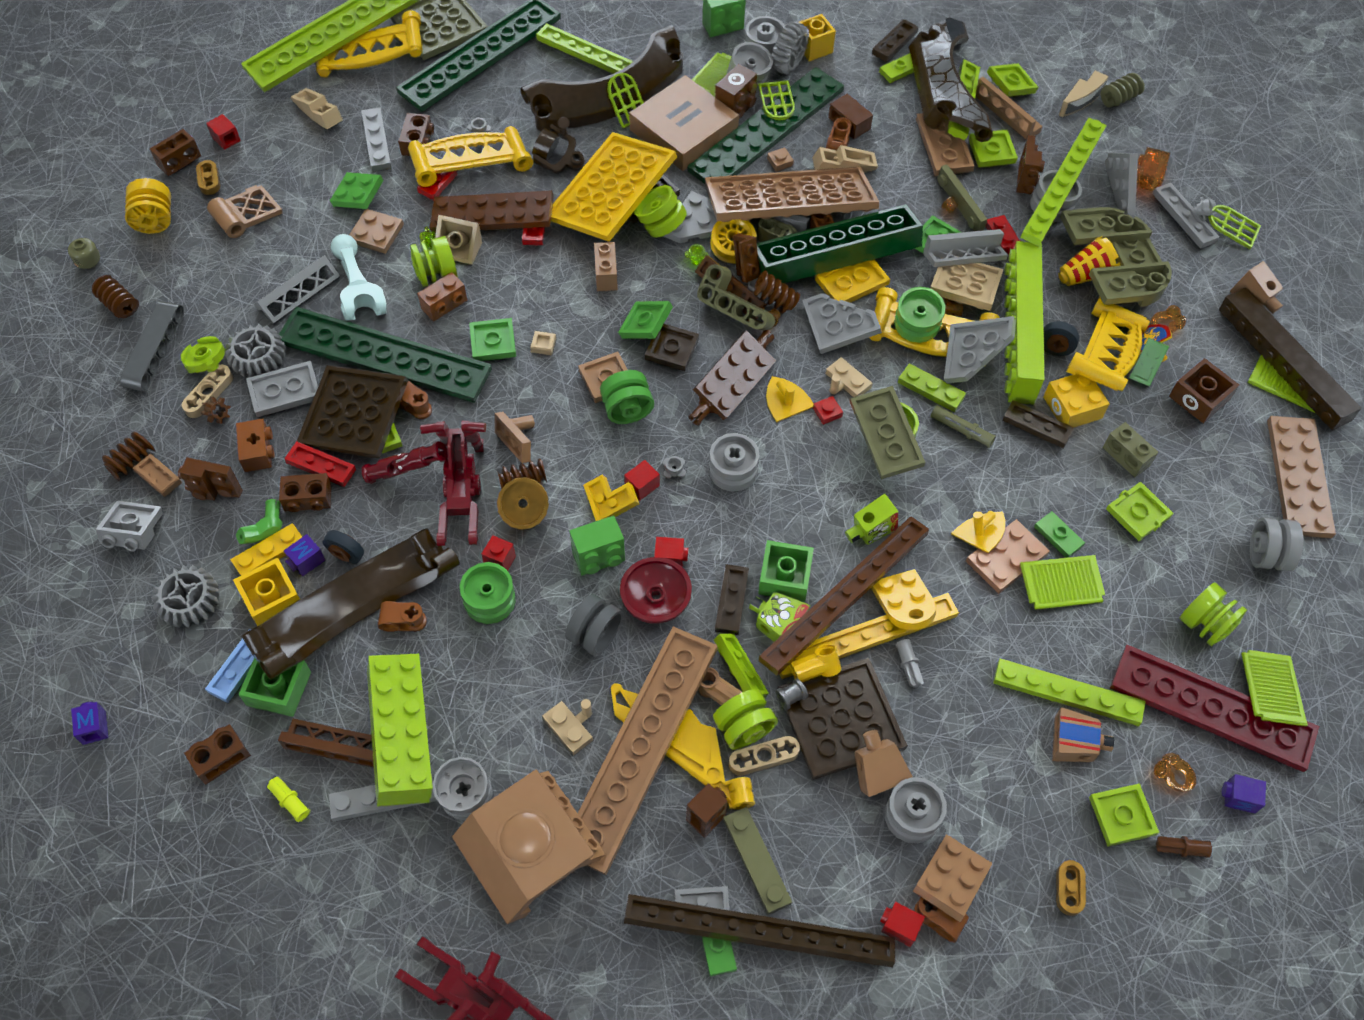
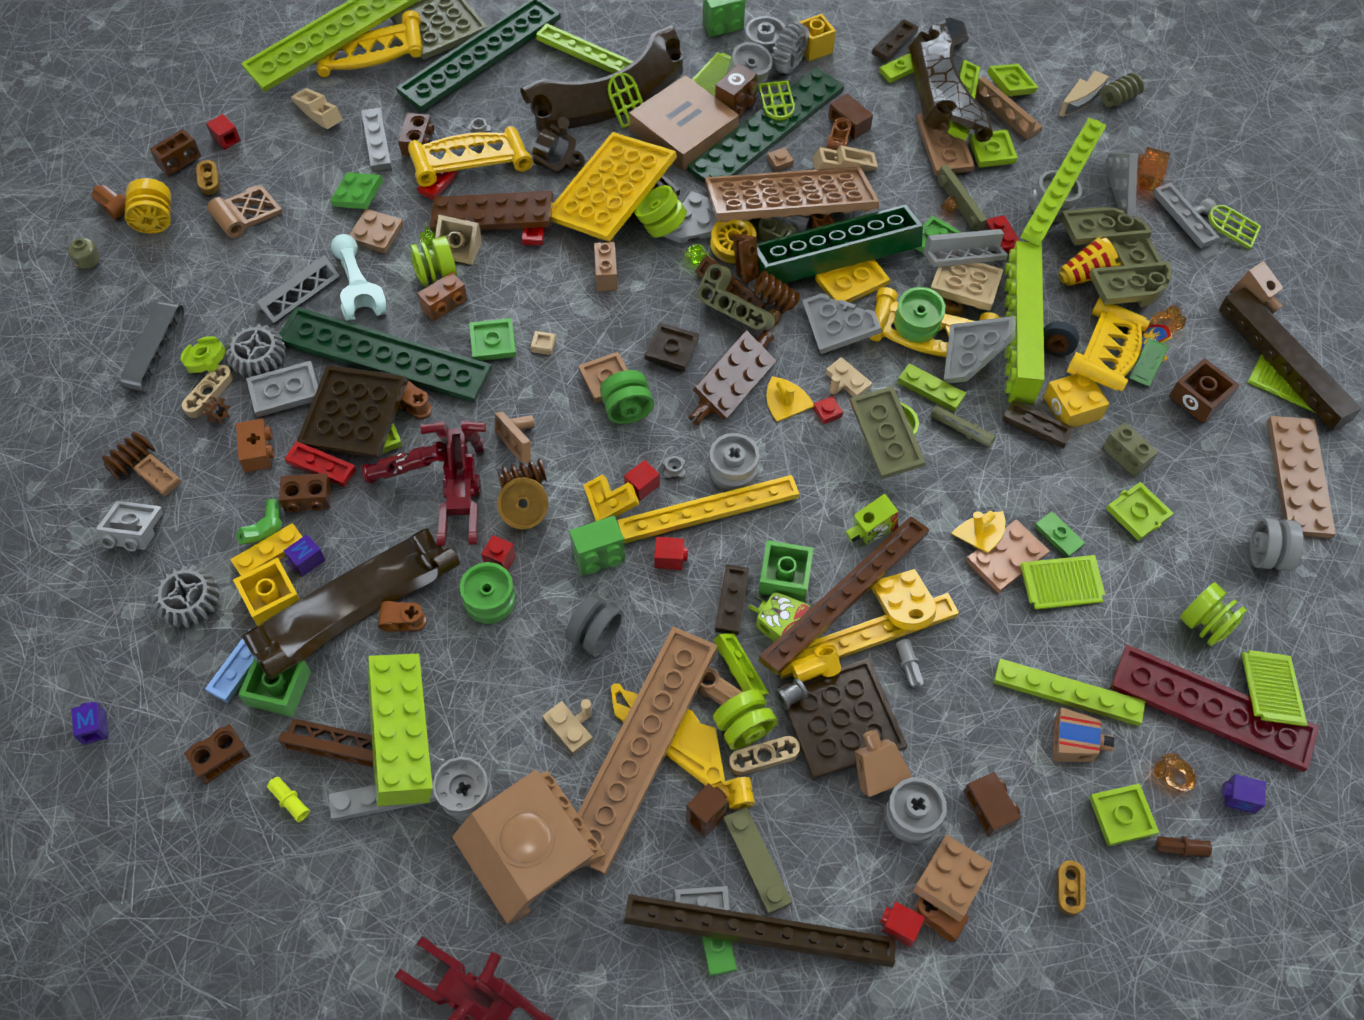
reddish brown piece [92,275,139,318] -> none
reddish brown plate [178,457,243,501] -> none
black wheel [322,530,365,564] -> none
bright green plate [618,301,673,339] -> none
dark red dish [620,557,692,623] -> none
reddish brown plate [1016,135,1045,194] -> none
light grey plate [1197,197,1213,221] -> none
none -> dark orange piece [91,184,126,220]
none -> yellow plate [617,475,799,544]
none -> reddish brown brick [963,772,1021,837]

